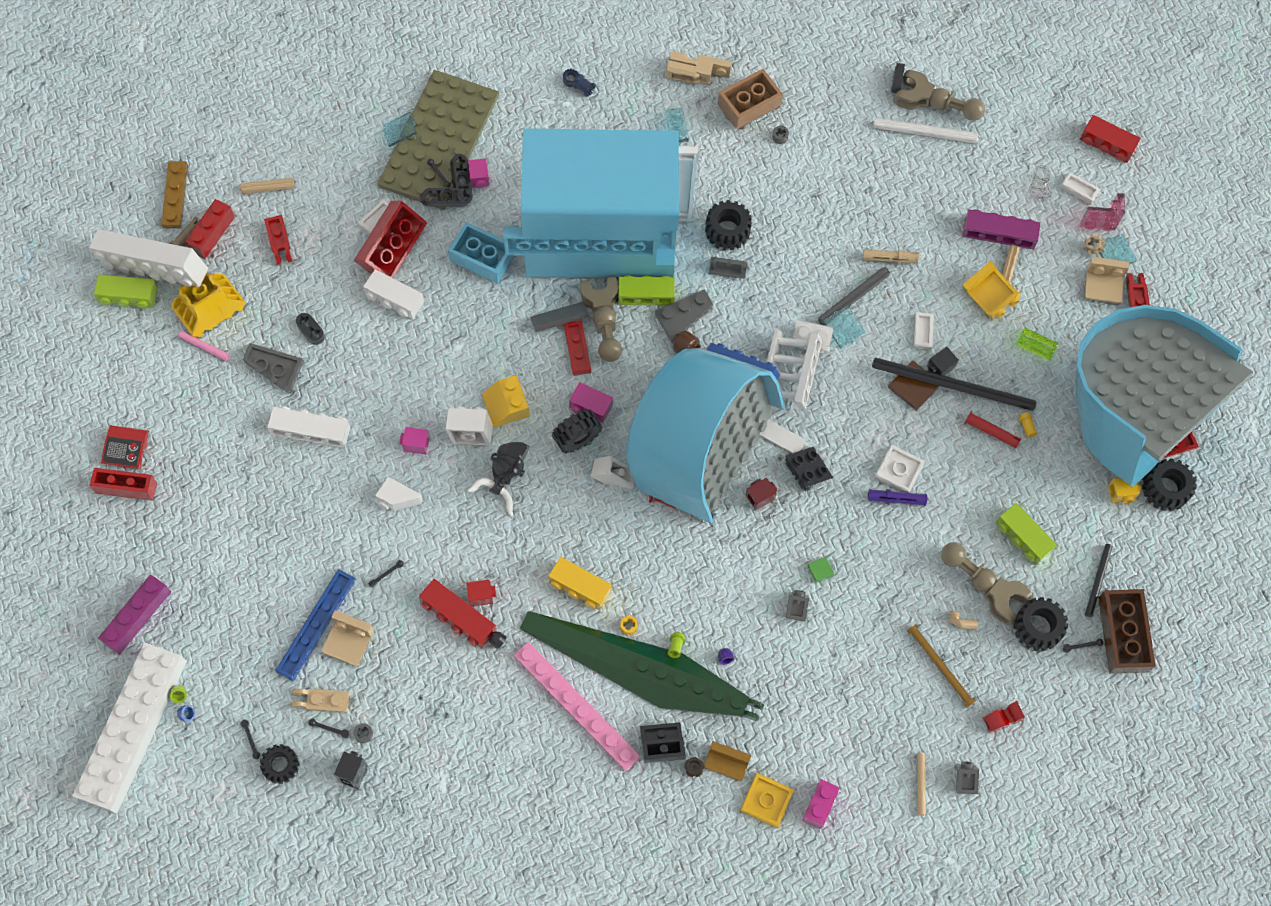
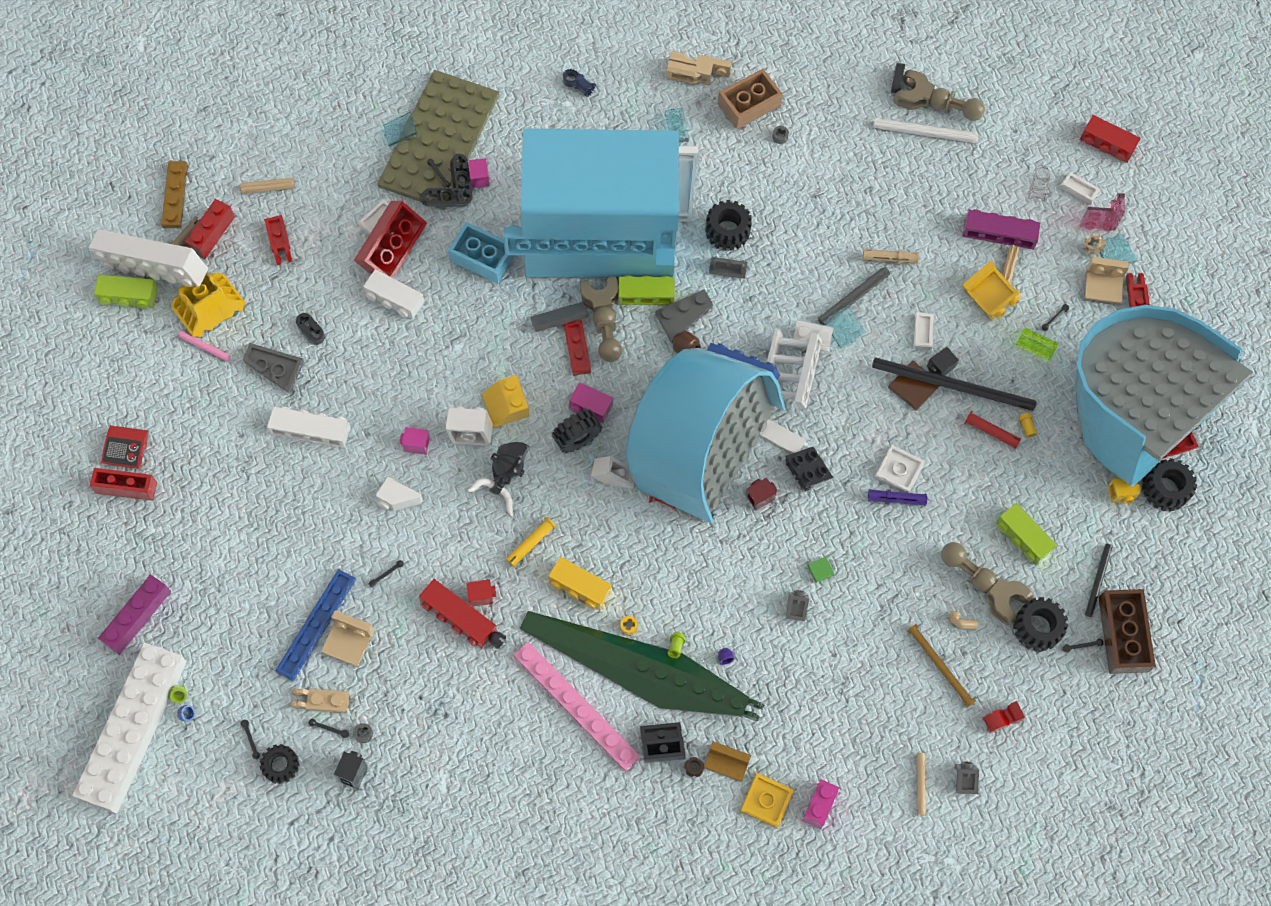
none -> yellow pin [505,517,556,567]
none -> black hinge [1042,304,1069,331]

